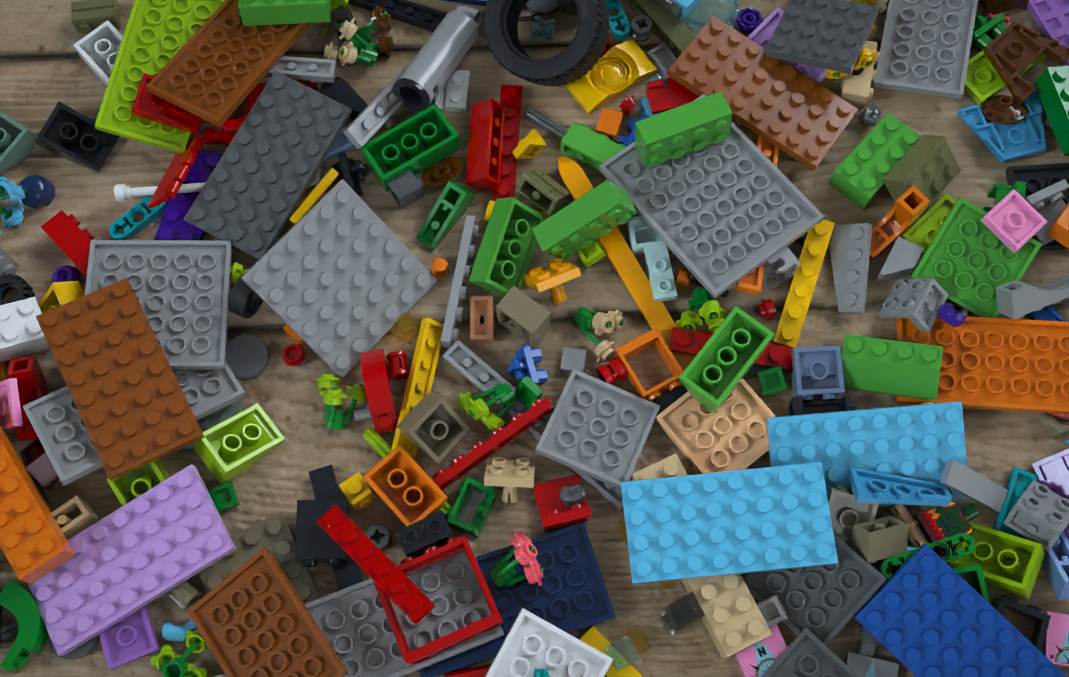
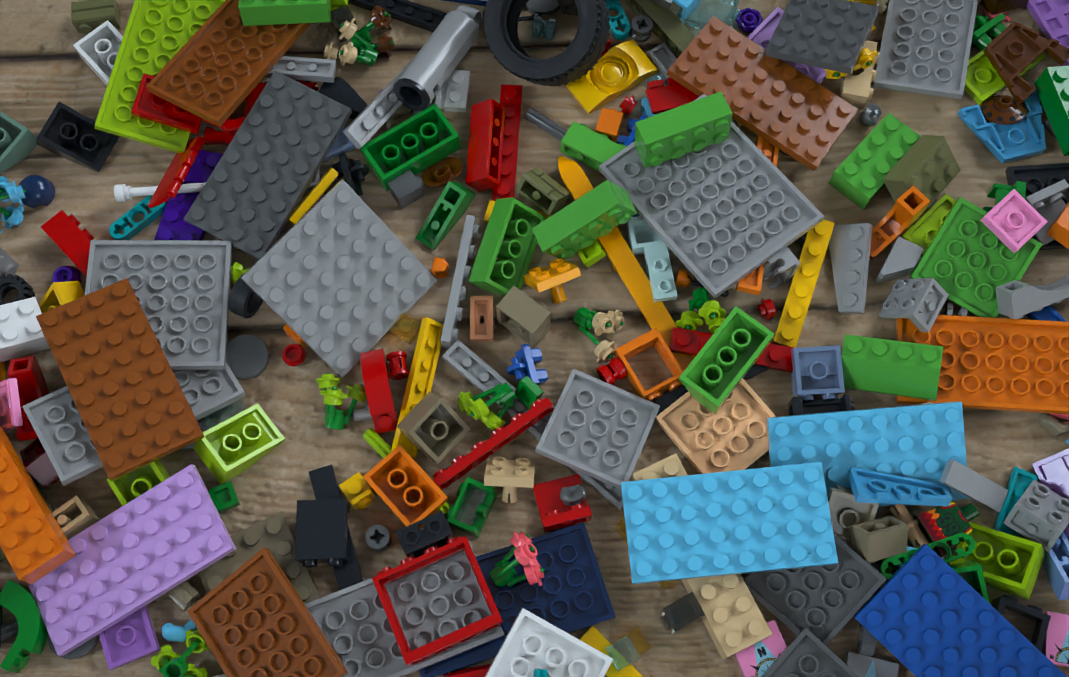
red plate [316,505,435,625] -> none
yellow bracket [513,129,546,159] -> none
light grey tile [560,347,587,373] -> none
light grey tile [756,594,788,627] -> none
green plate [757,366,787,396] -> none
dark purple plate [938,302,967,327] -> none

